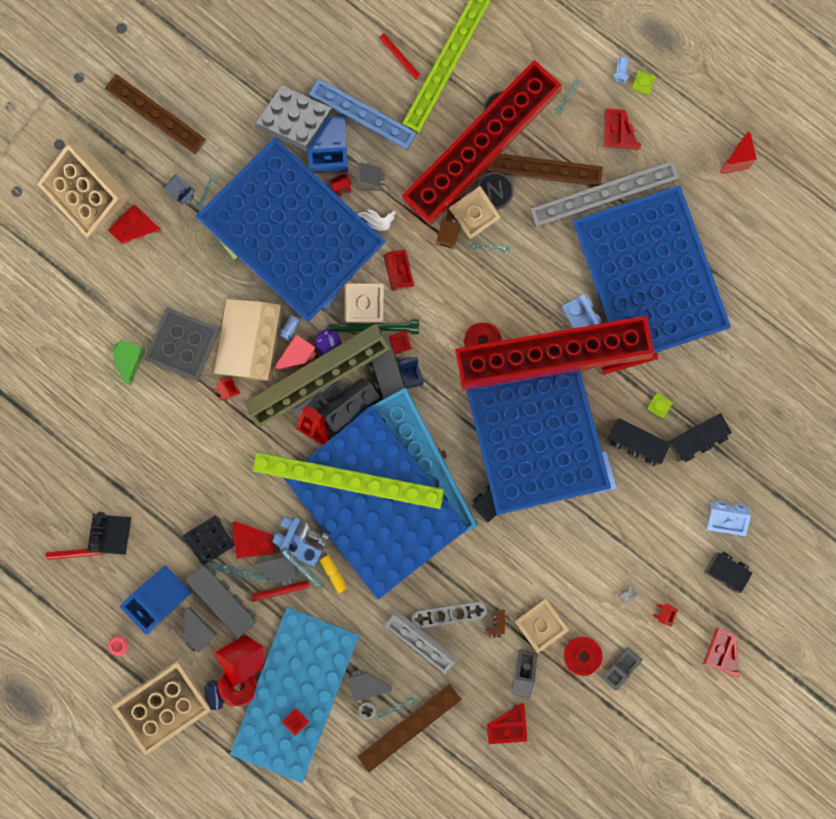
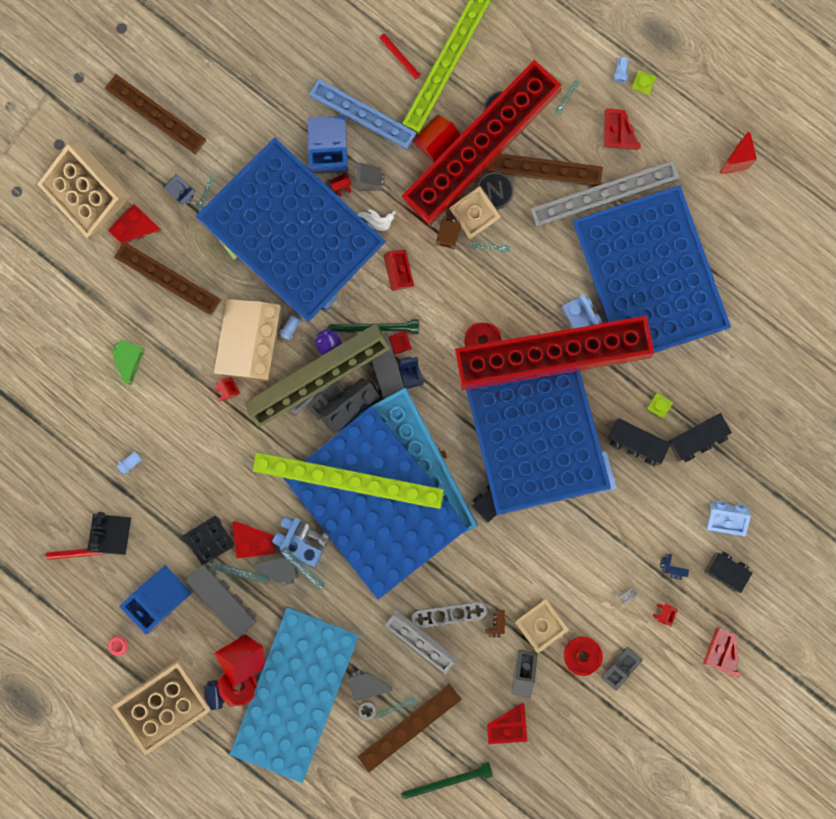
dark grey plate [144,307,220,381] -> none
dark grey slope [185,607,218,652] -> none
red bar [251,580,309,602] -> none
plate [255,85,332,151] -> none
coral slope [275,335,317,371] -> none
red tile [282,708,310,736] -> none
red wing [296,406,330,446] -> none
yellow piece [319,555,348,594] -> none
tan plate [344,283,384,322] -> none
red bar [601,353,658,375] -> none
none -> reddish brown plate [114,242,222,316]
none -> light blue pin [117,451,142,474]
none -> dark green piece [401,761,493,799]
none -> red slope [412,115,461,162]
none -> dark blue bracket [660,553,689,580]

